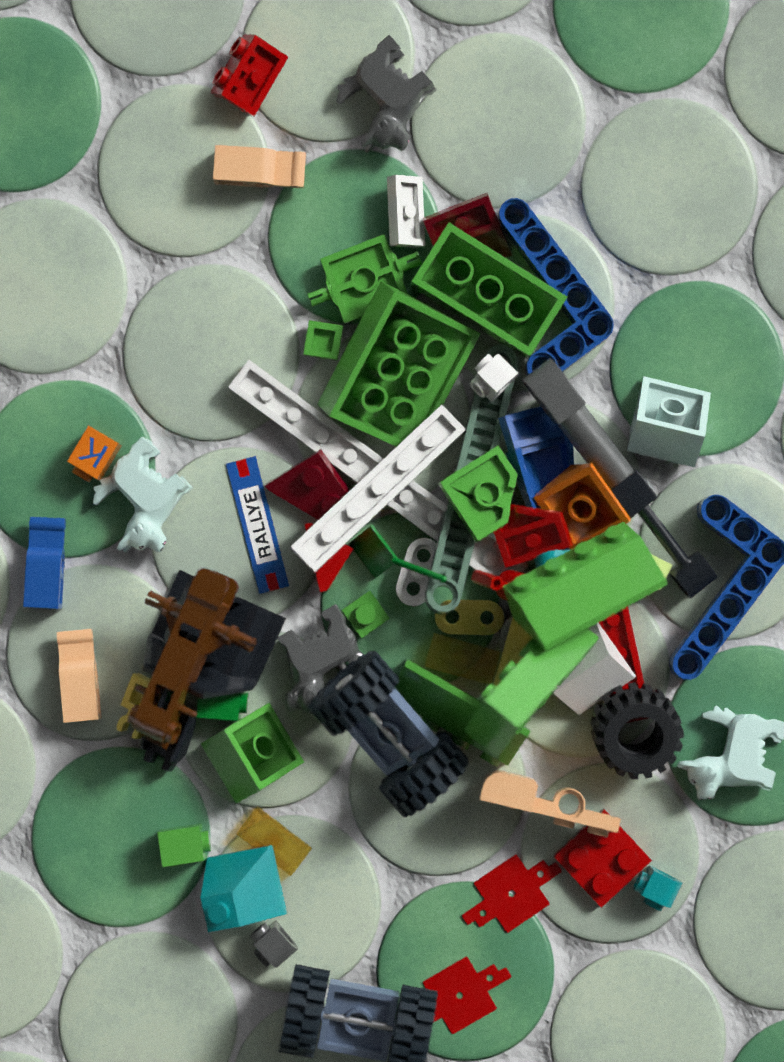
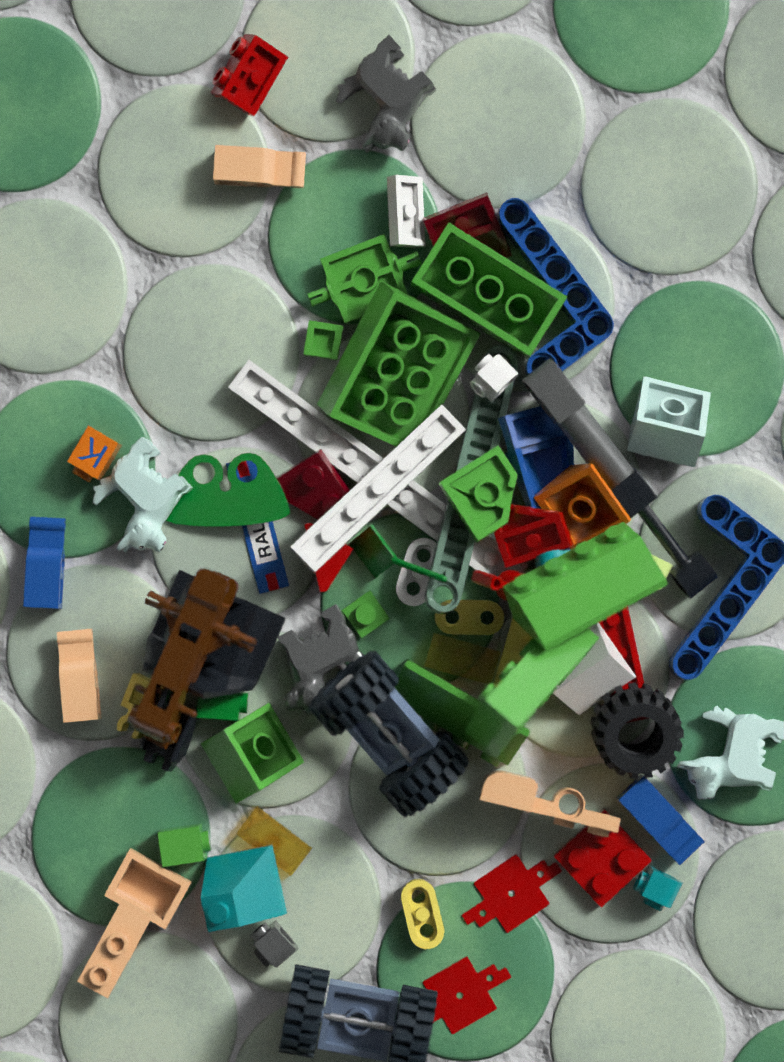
none -> light nougat plate [77,848,192,998]
none -> green piece [165,453,290,527]
none -> light yellow plate [401,879,444,949]
none -> blue piece [616,774,705,866]

